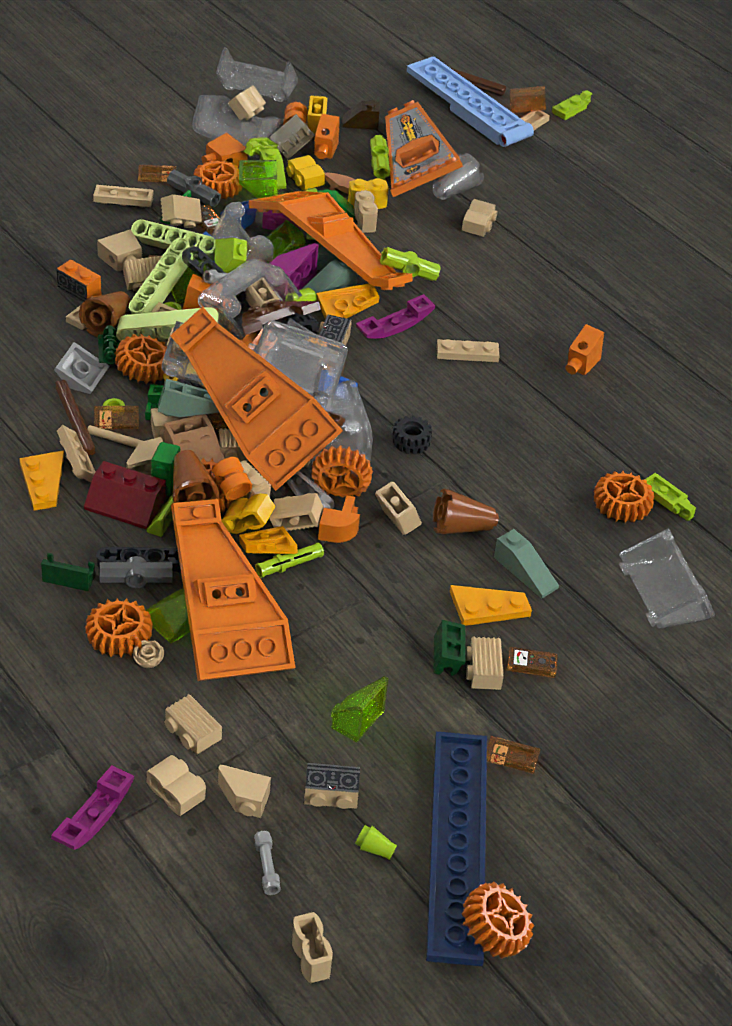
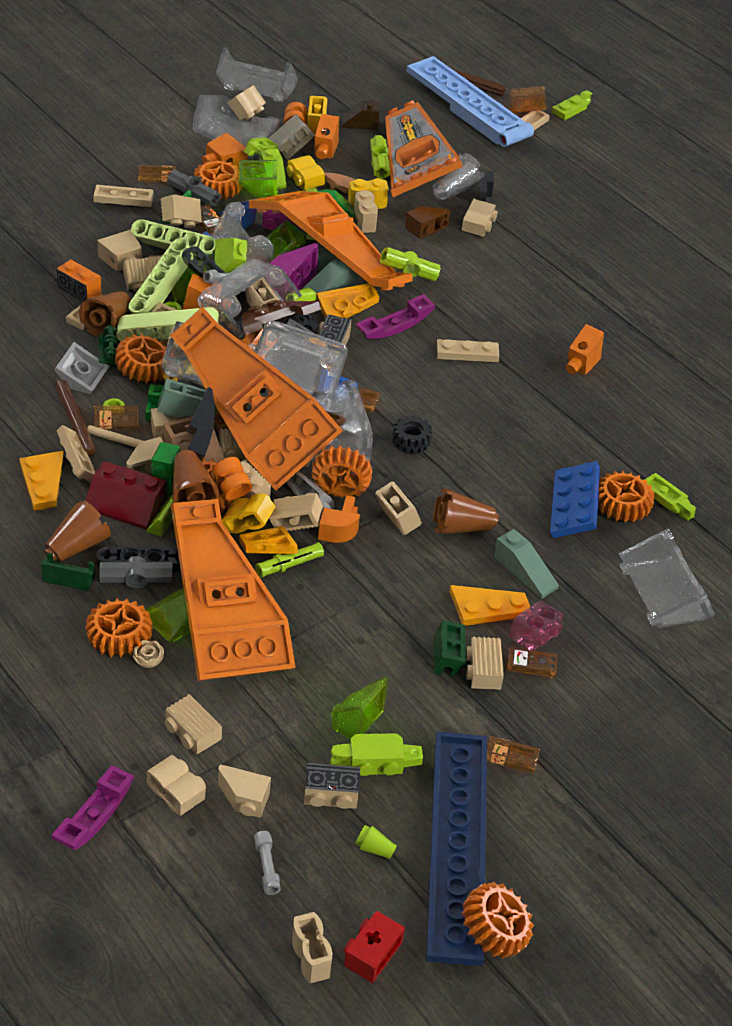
none -> dark orange cone [44,500,111,562]
none -> black slope [186,387,215,460]
none -> lime hinge [330,733,423,776]
none -> red brick [343,910,405,983]
none -> clear orange tile [353,387,381,412]
none -> reddish brown slope [405,206,450,239]
none -> black slope [478,171,494,202]
none -> clear pink brick [509,600,564,652]
none -> blue plate [550,461,600,538]

